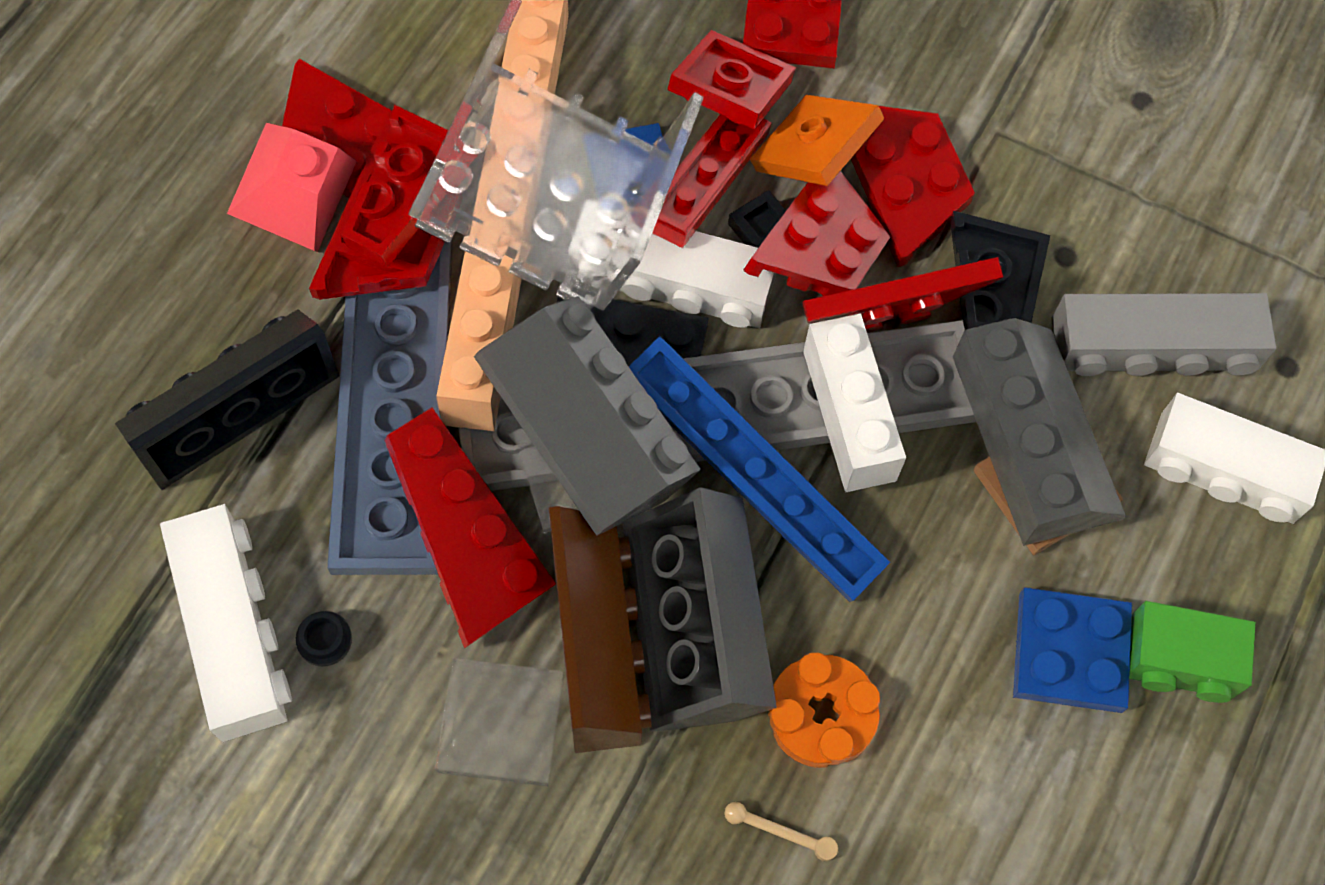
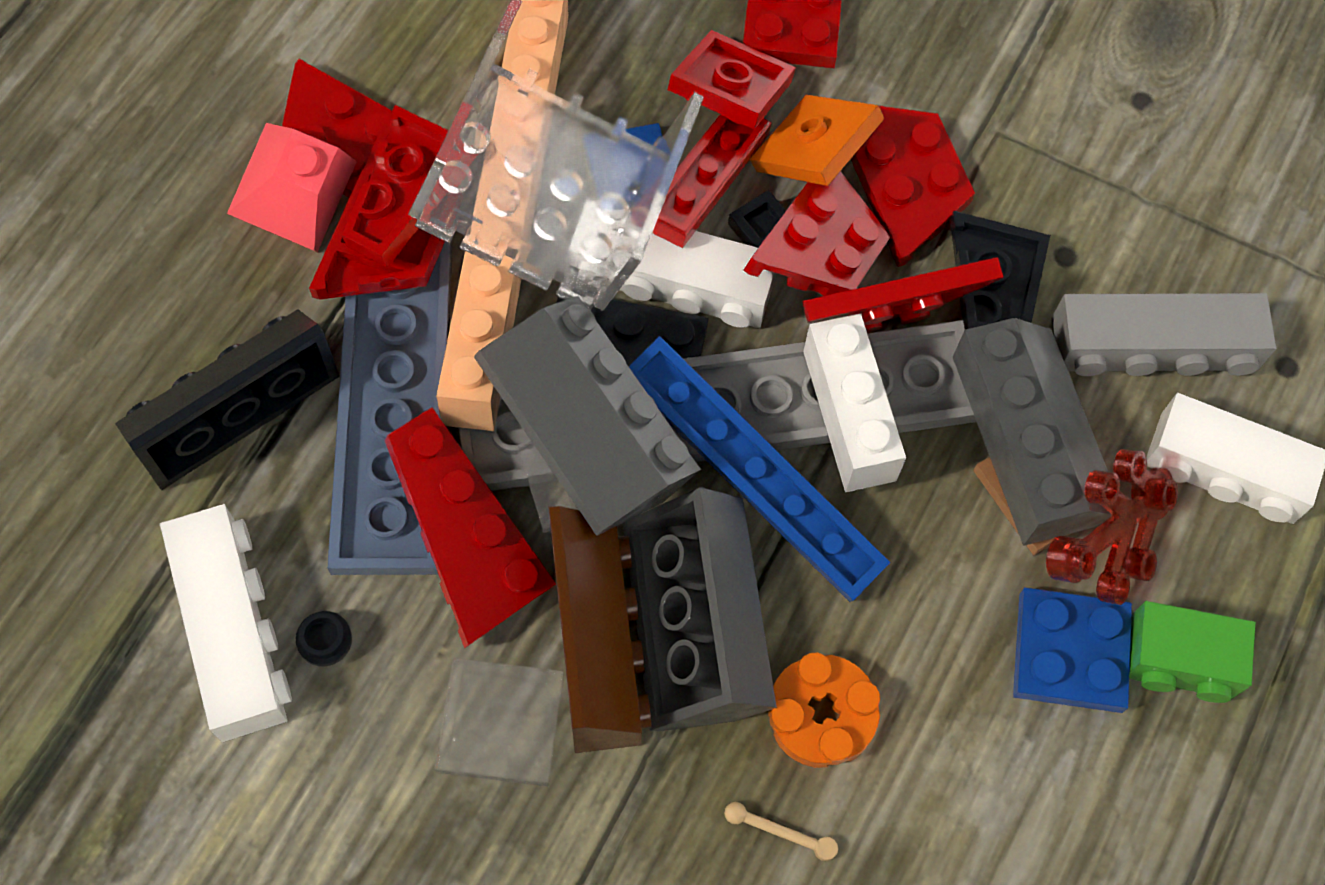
none -> clear red plant [1046,449,1178,605]

